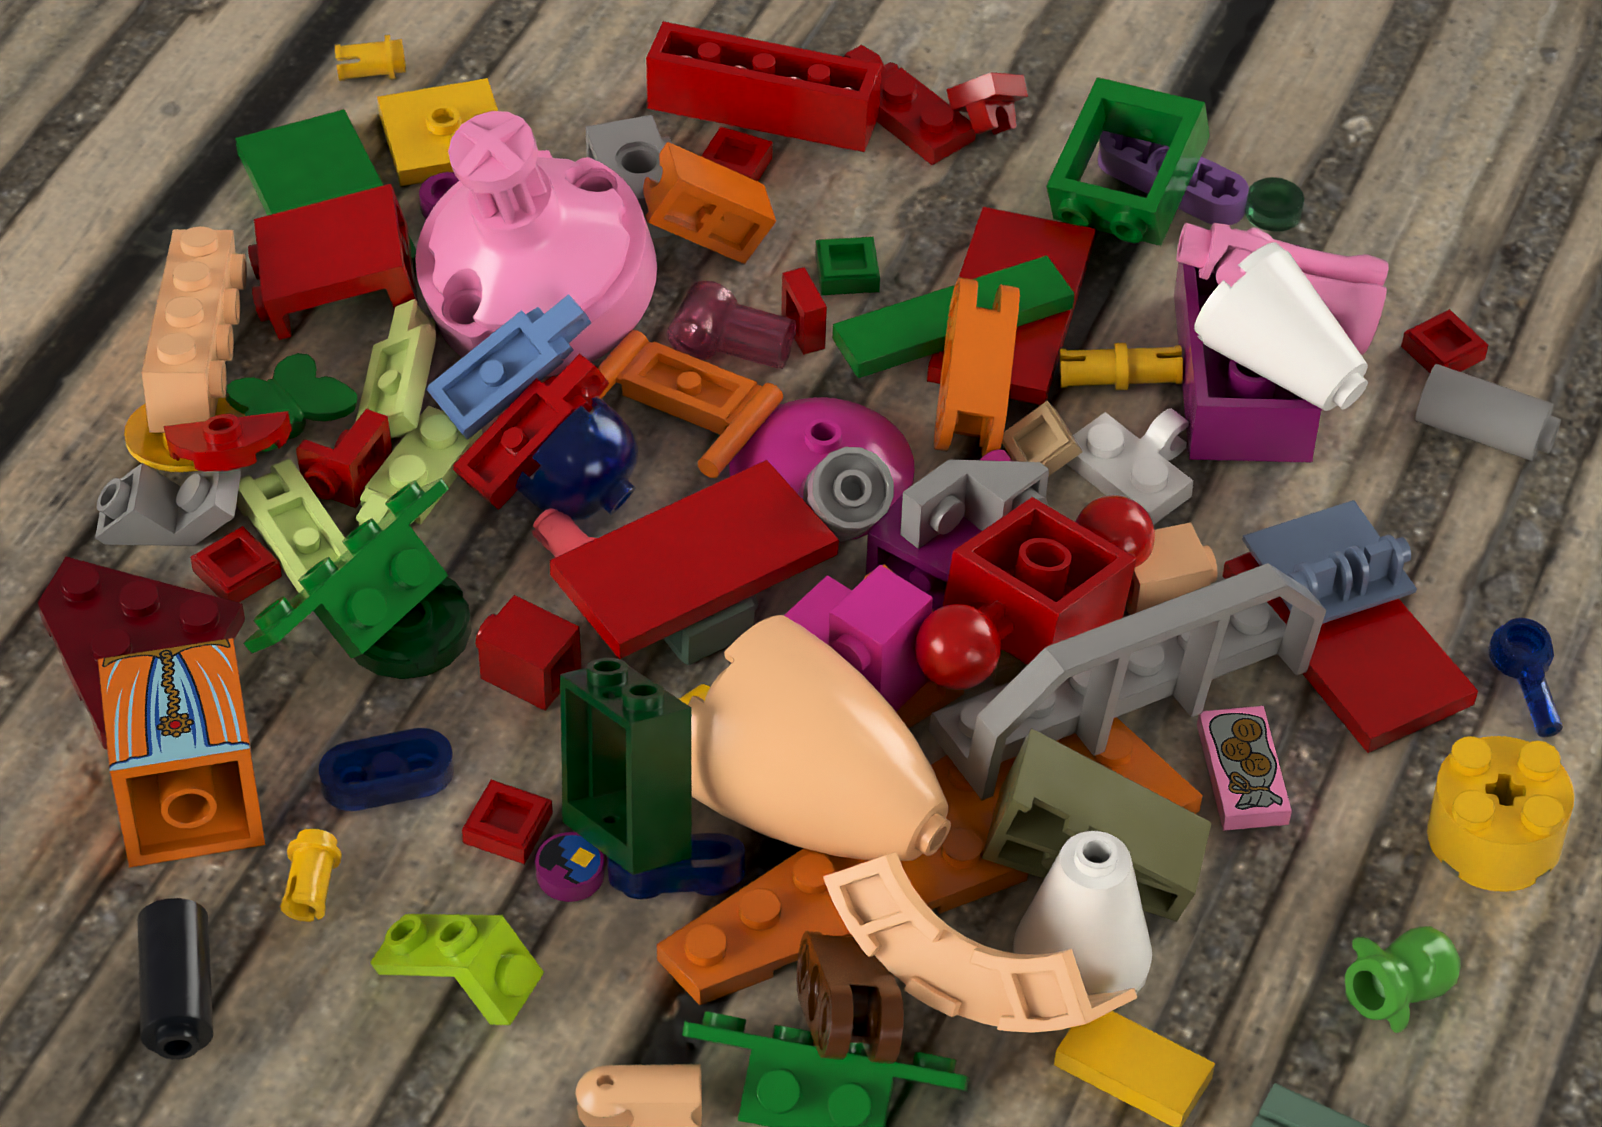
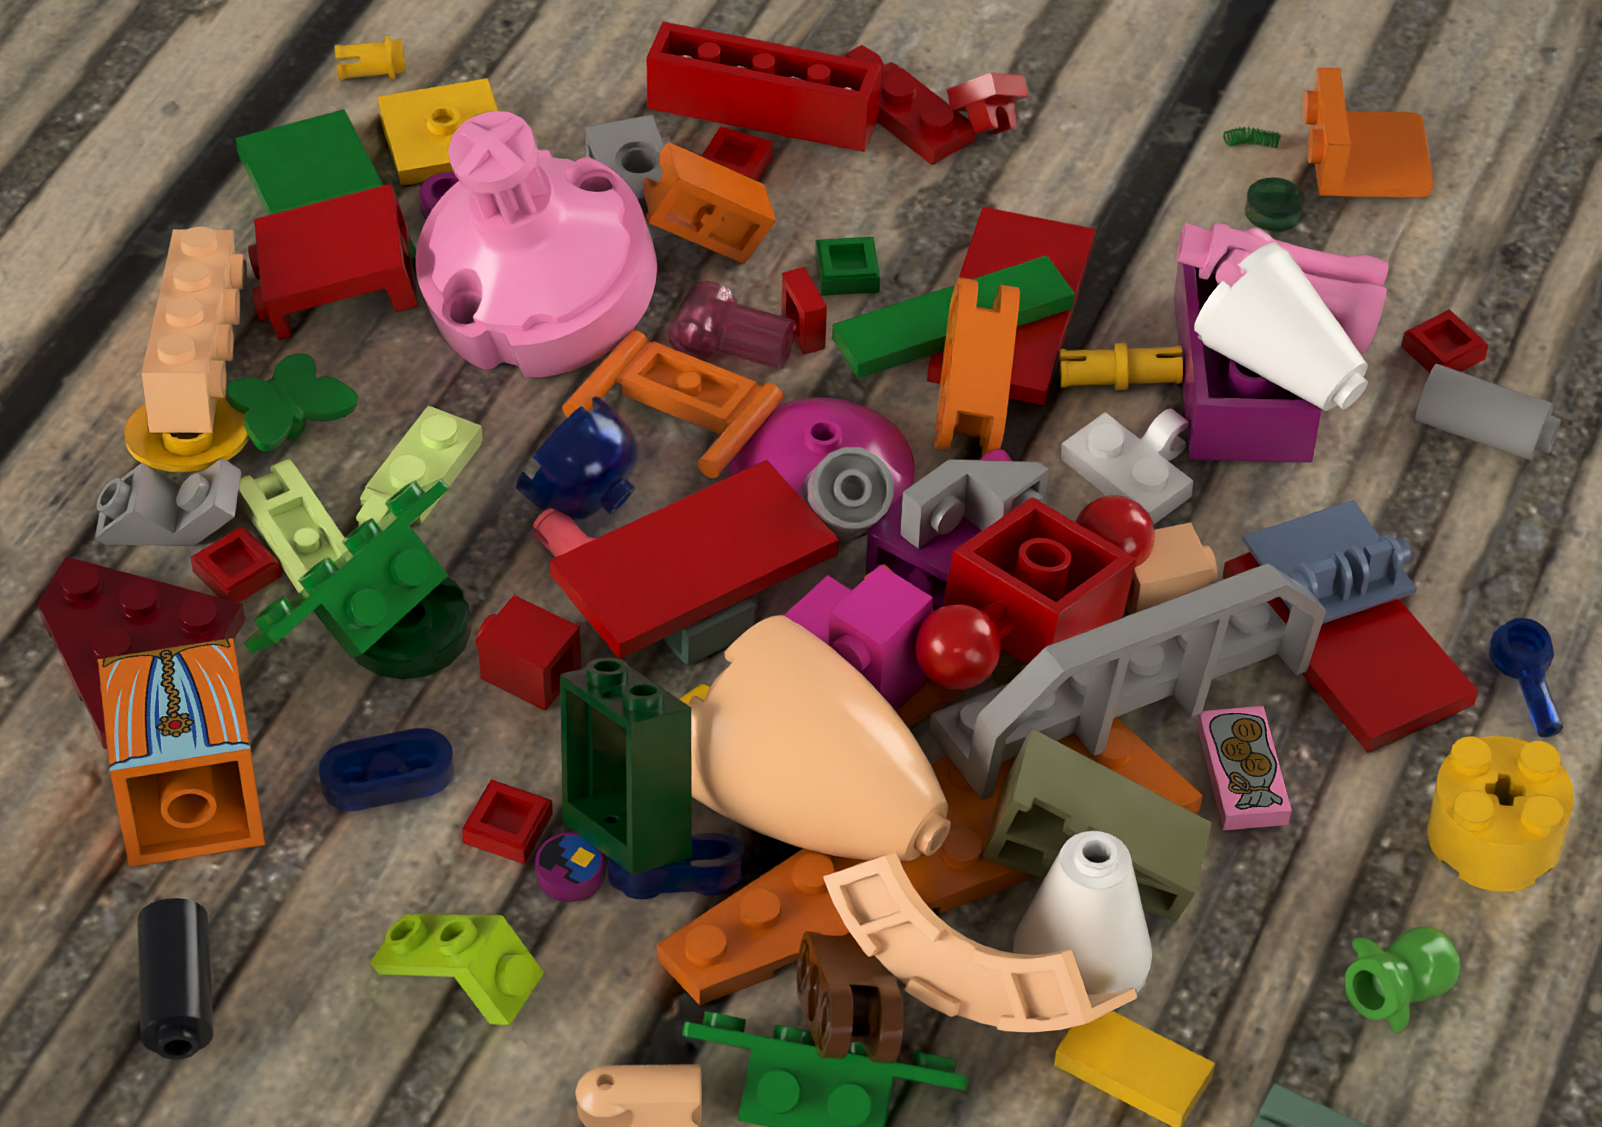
red plate [163,411,292,472] -> none
yellow pin [280,829,342,922] -> none
red bracket [296,409,392,508] -> none
yellowish green hinge [356,299,436,439] -> none
medium blue hinge [426,294,591,440] -> none
red hinge [453,353,609,510] -> none
tan tile [1002,400,1083,477] -> none
green window [1046,77,1210,246] -> none
medium lavender beam [1097,131,1249,225] -> none
none -> green leg [1223,127,1281,148]
none -> orange bracket [1302,67,1434,198]

